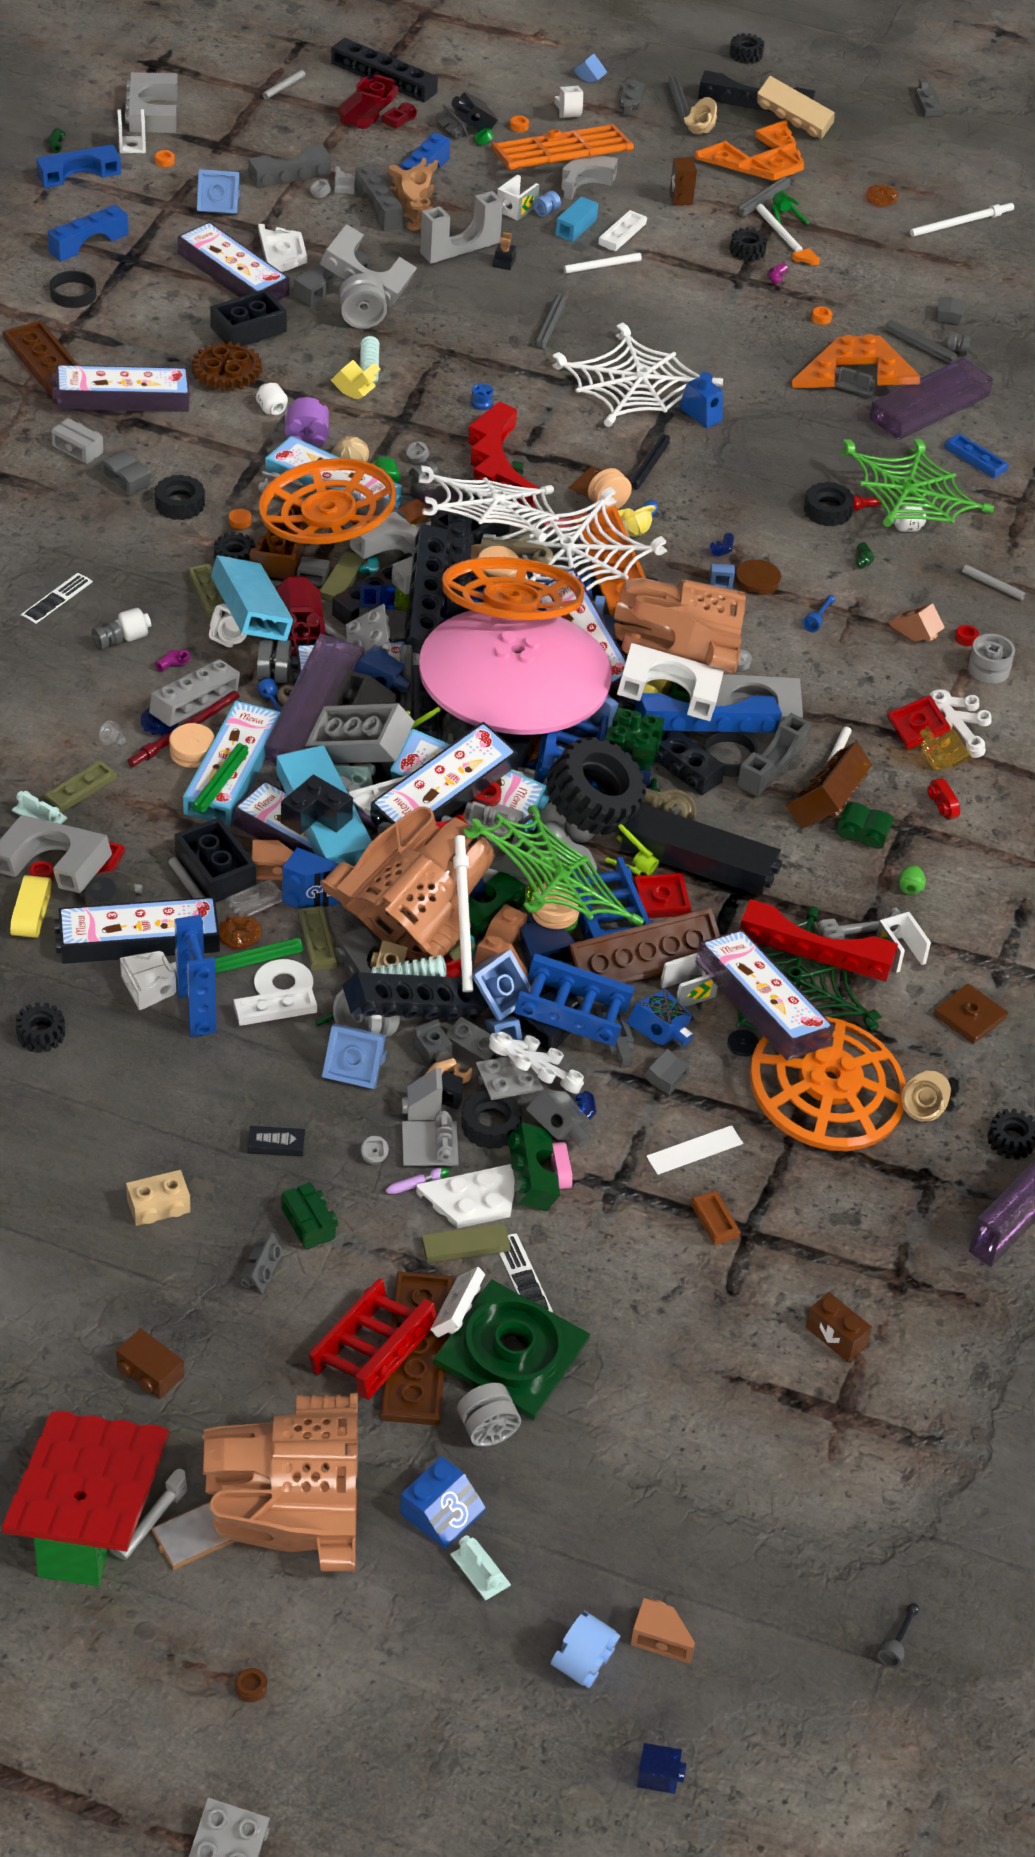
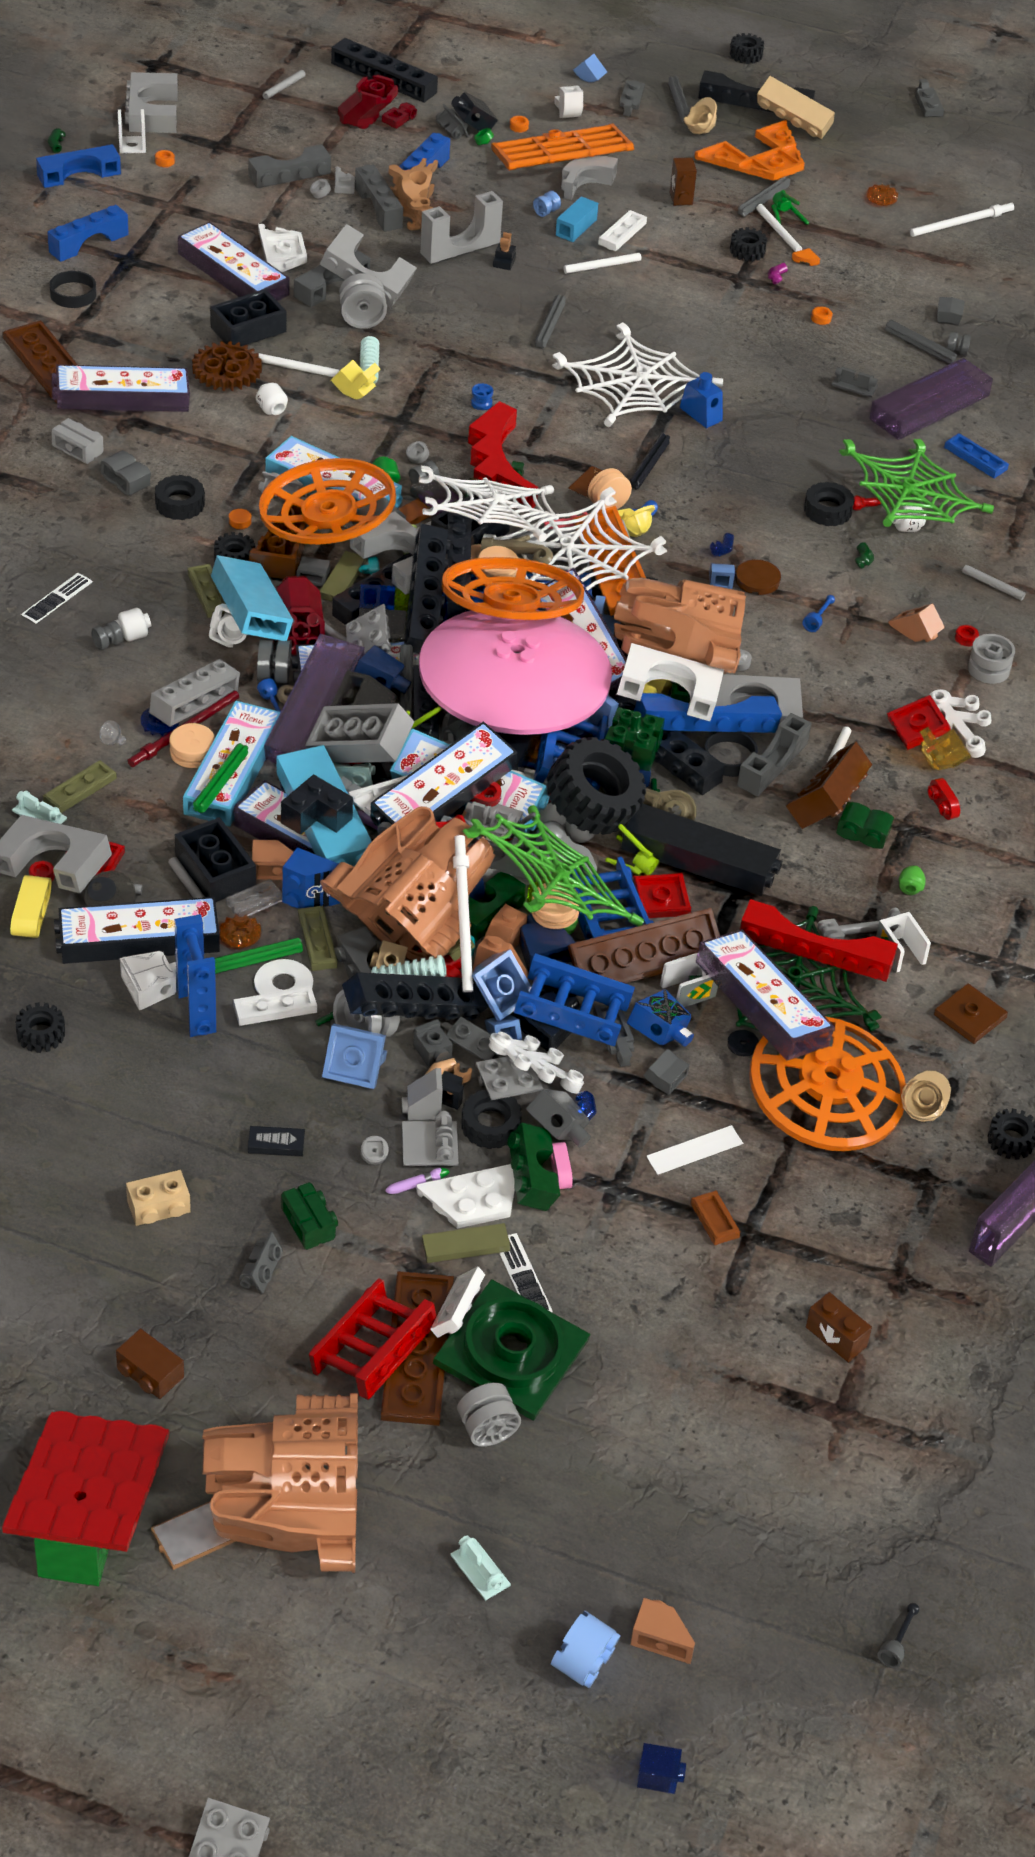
light grey hinge [110,1469,187,1560] -> none
magenta arm [155,649,190,672] -> none
medium blue bracket [197,169,240,214] -> none
reddish brown tile [235,1668,267,1702] -> none
medium lavender brick [285,397,329,448] -> none
tan piece [331,436,369,462] -> none
blue slope [400,1456,486,1549] -> none
white piece [497,175,539,221] -> none
orange wing [792,334,920,388] -> none
none -> white bar [259,353,339,377]

